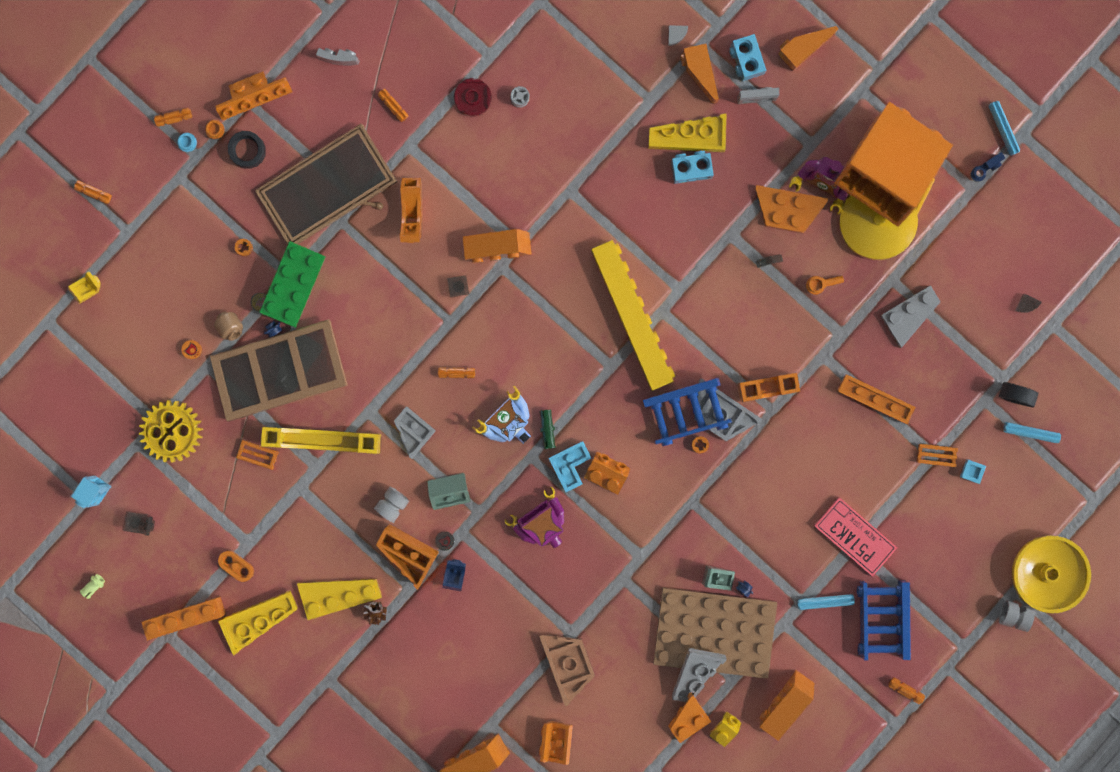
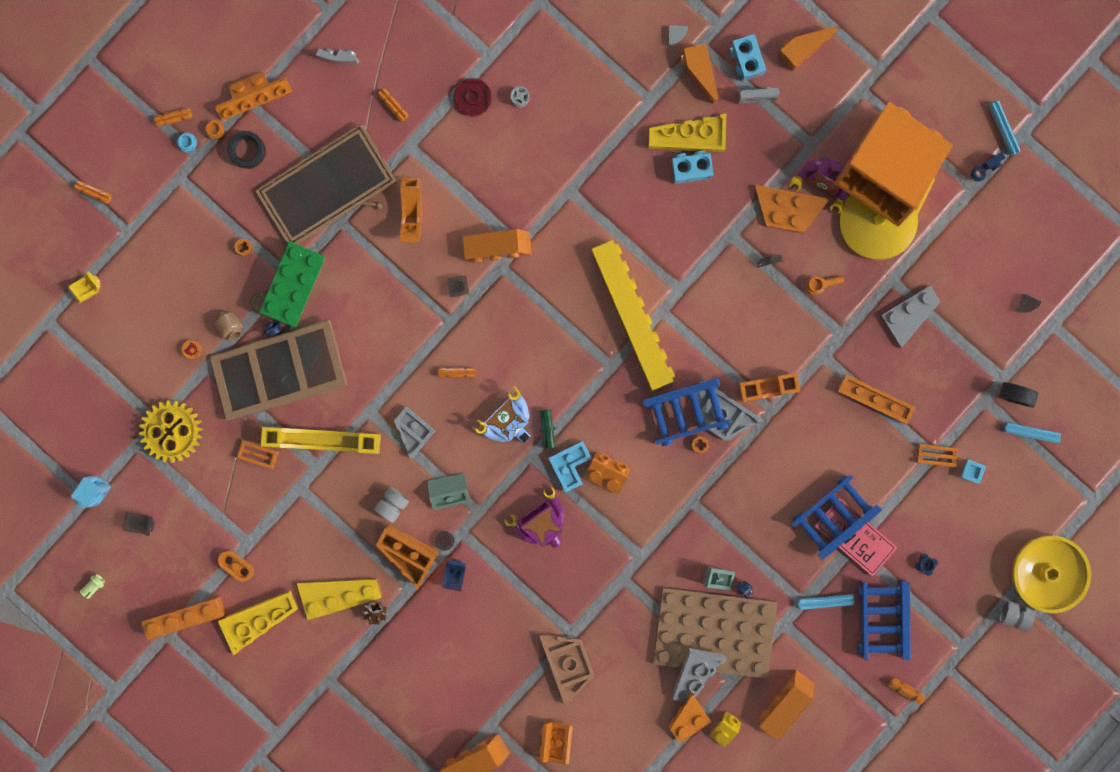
none -> blue fence [792,475,882,561]
none -> dark blue plate [915,553,938,576]

